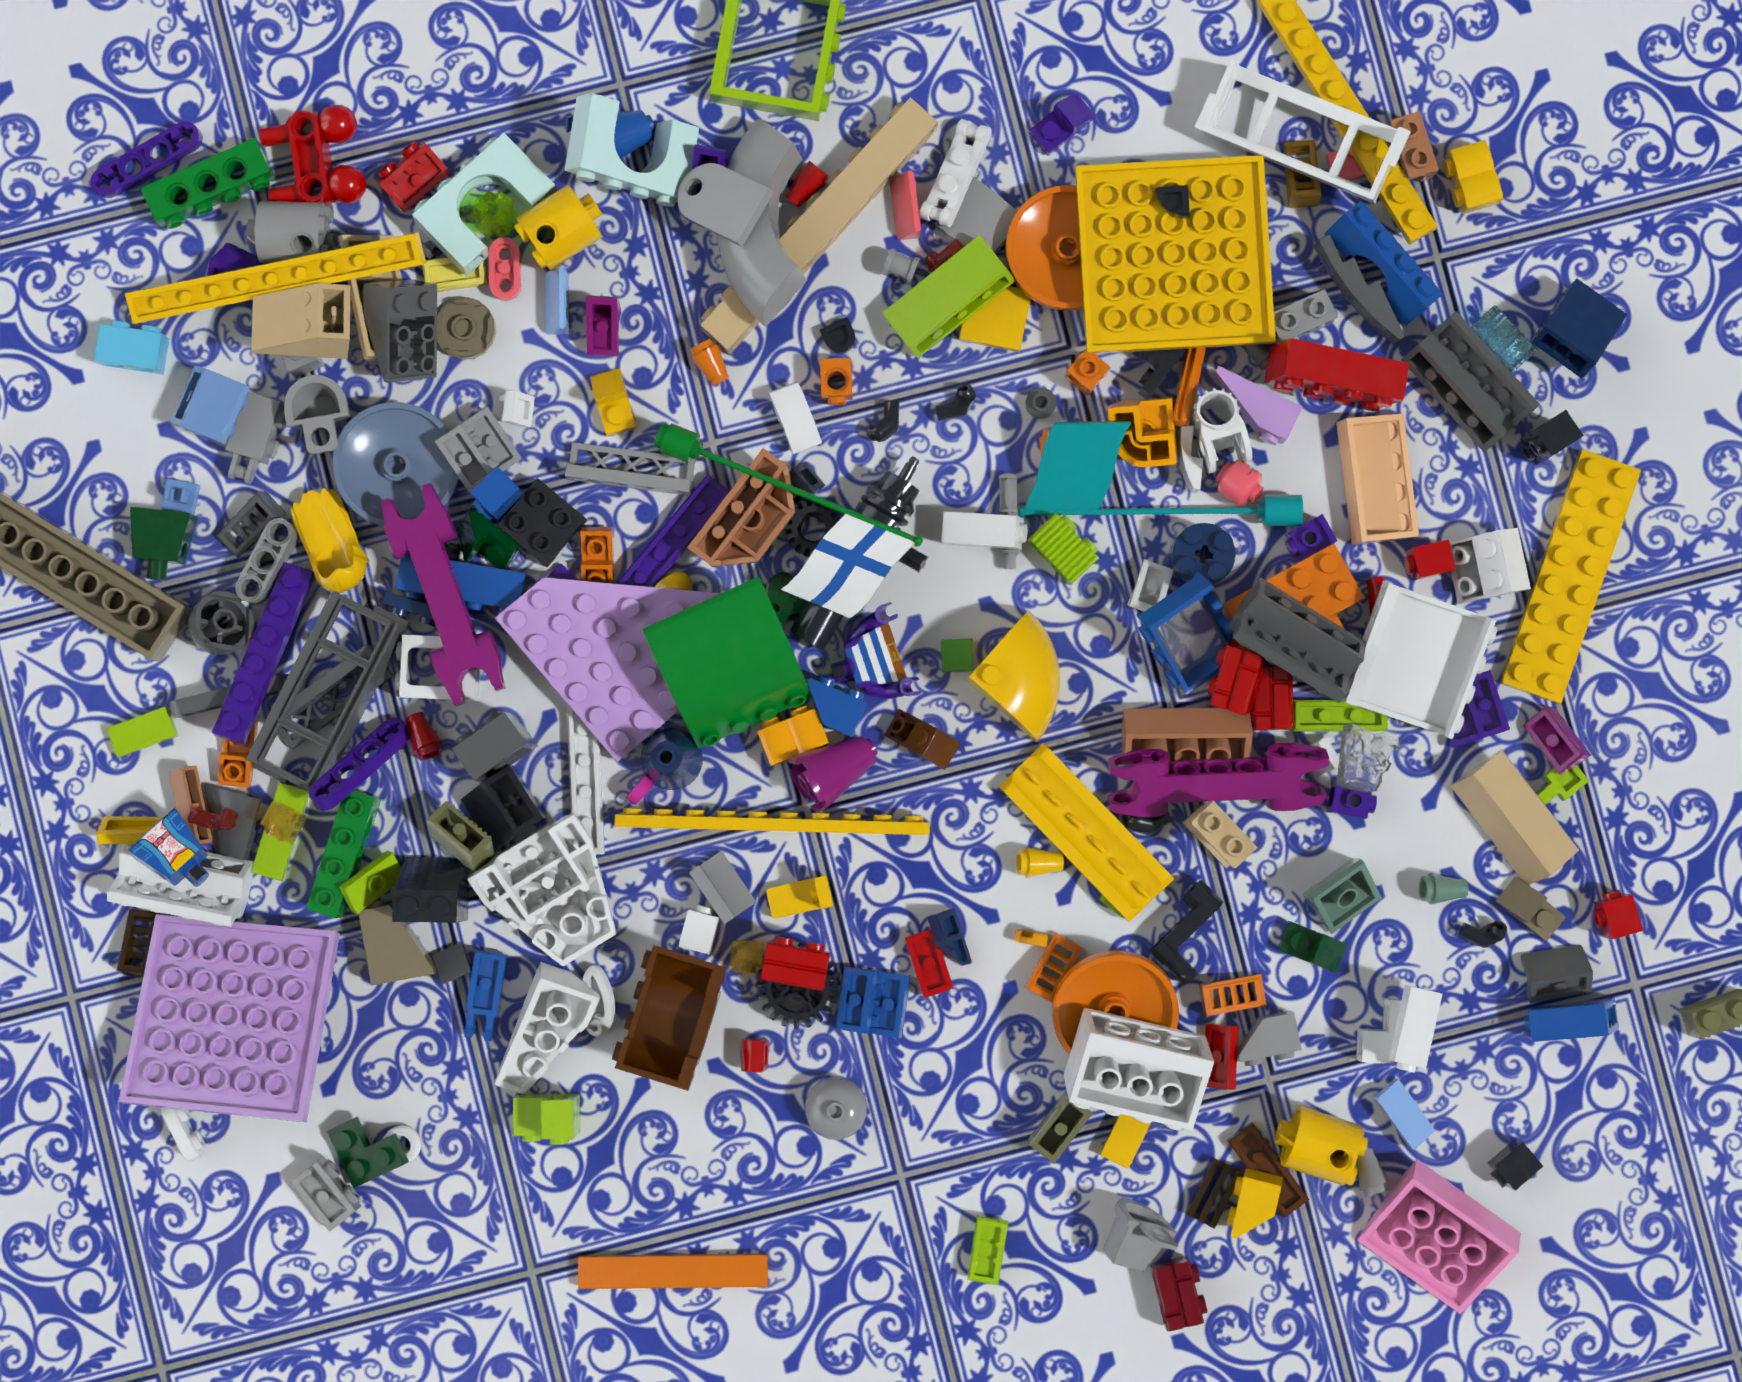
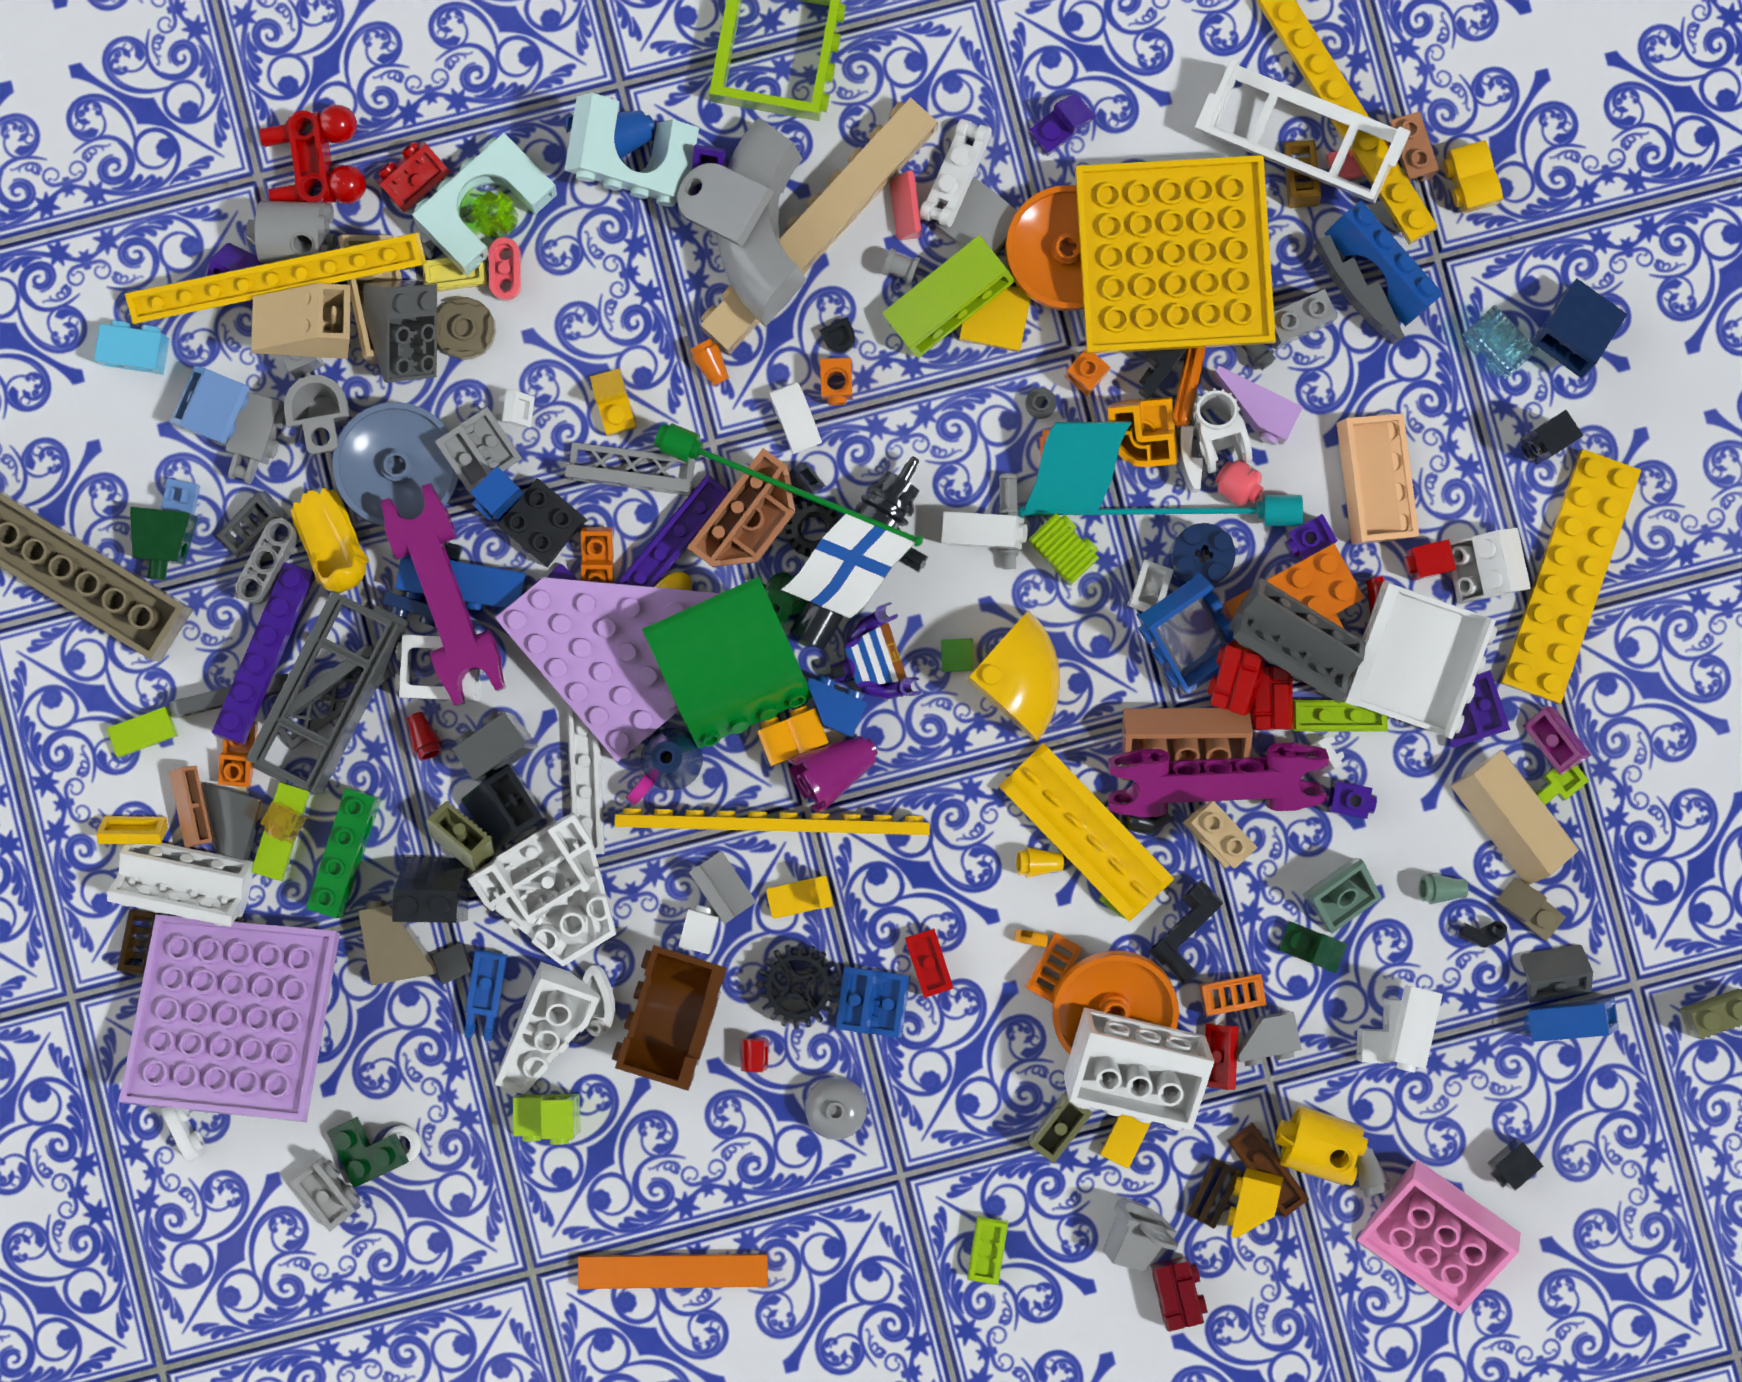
dark purple beam [90,121,203,198] -> none
torso [128,808,209,887] -> none
green brick [141,137,276,229] -> none
dark grey cylinder [188,591,255,655] -> none
clear red arm [188,808,238,831] -> none
dark purple beam [308,718,410,811] -> none
lime plate [339,850,401,914] -> none
dark green slope [458,507,521,570] -> none
yellow cylinder [514,184,603,271] -> none
light blue slope [545,267,569,335] -> none
magenta slope [586,295,621,356] -> none
clear yellow brick [730,939,765,973] -> none
red brick [761,936,830,991] -> none
red cone [785,161,828,208] -> none
black arm [867,401,899,442] -> none
reddish brown slope [884,709,961,770] -> none
clear red arm [924,238,964,272] -> none
dark blue tile [927,908,972,966] -> none
black arm [935,384,976,421] -> none
black tile [1155,185,1190,219] -> none
red brick [1264,338,1410,411] -> none
clear slope [1336,724,1402,792] -> none
light blue slope [1373,1079,1435,1150] -> none
dark grey brick [1401,311,1540,452] -> none
red brick [1593,889,1643,939] -> none

